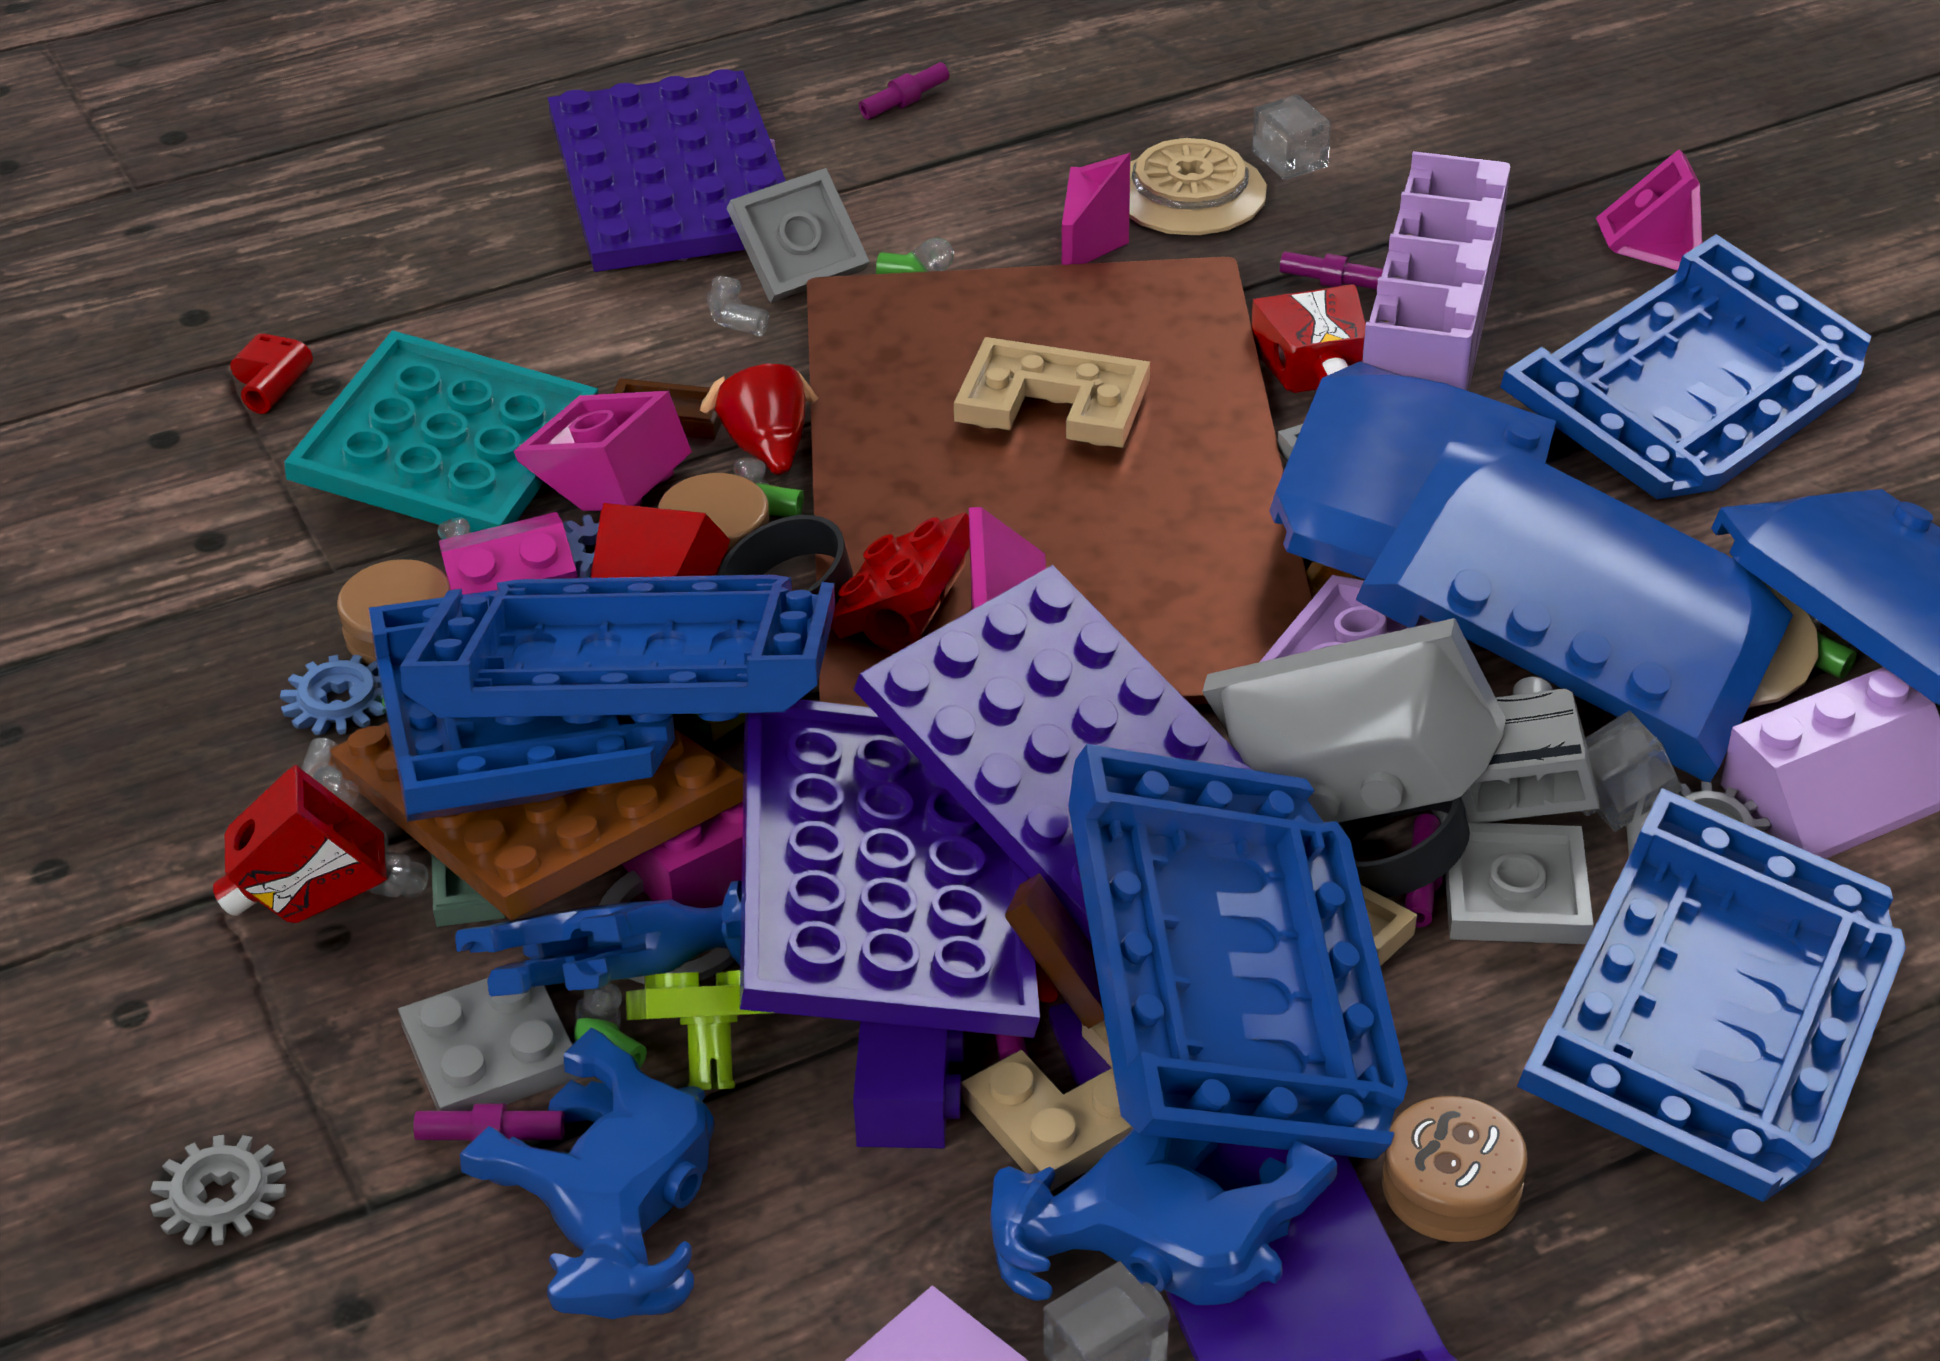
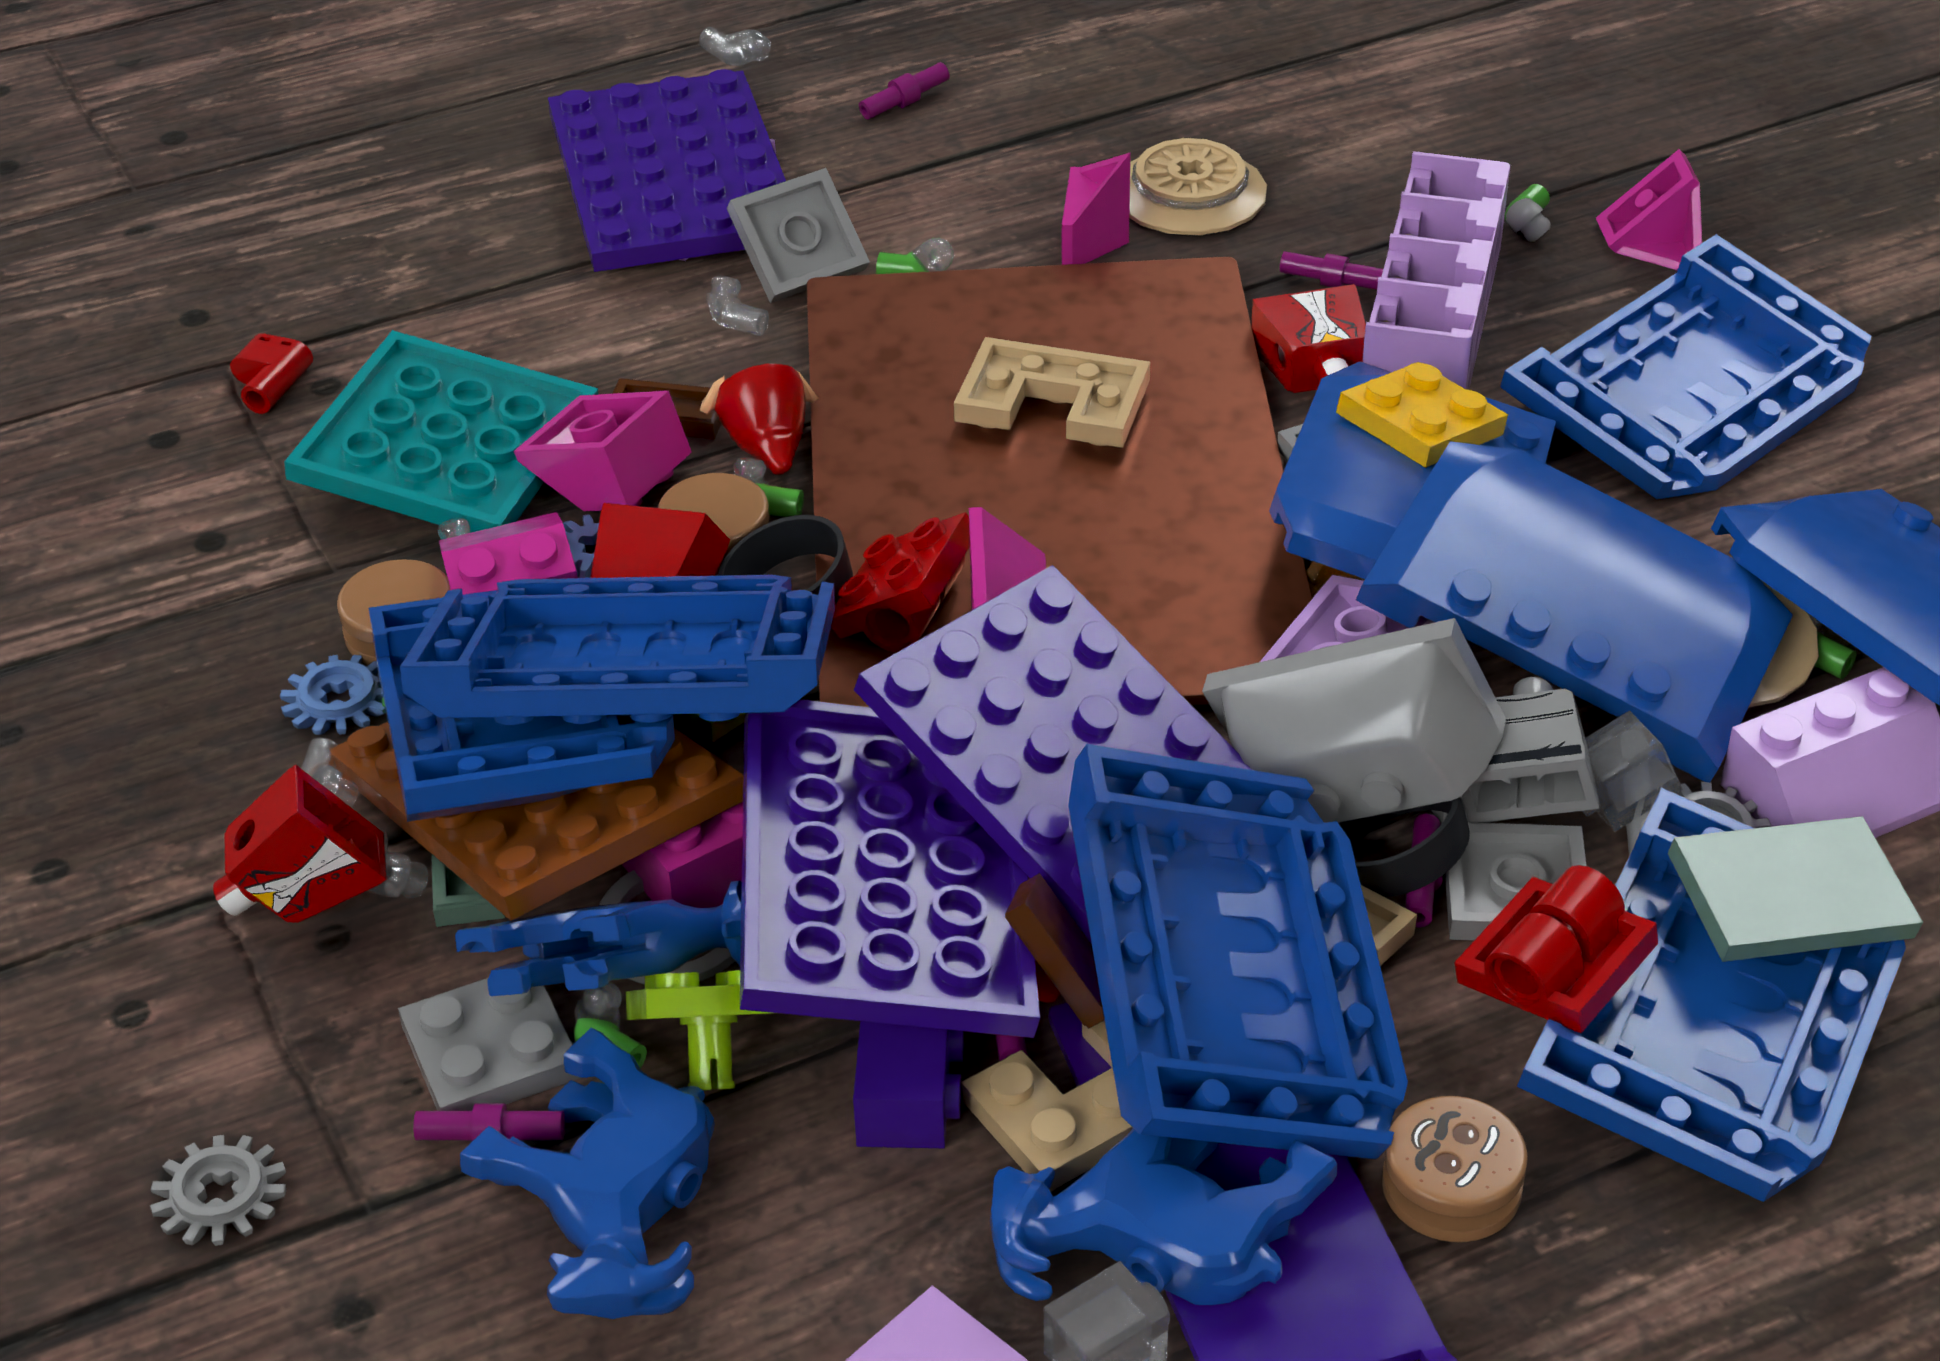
clear brick [1252,94,1331,180] -> none
none -> clear arm [699,27,771,66]
none -> yellow plate [1336,362,1508,468]
none -> red plate [1454,865,1658,1033]
none -> light grey arm [1505,184,1551,242]
none -> tile [1668,816,1923,962]

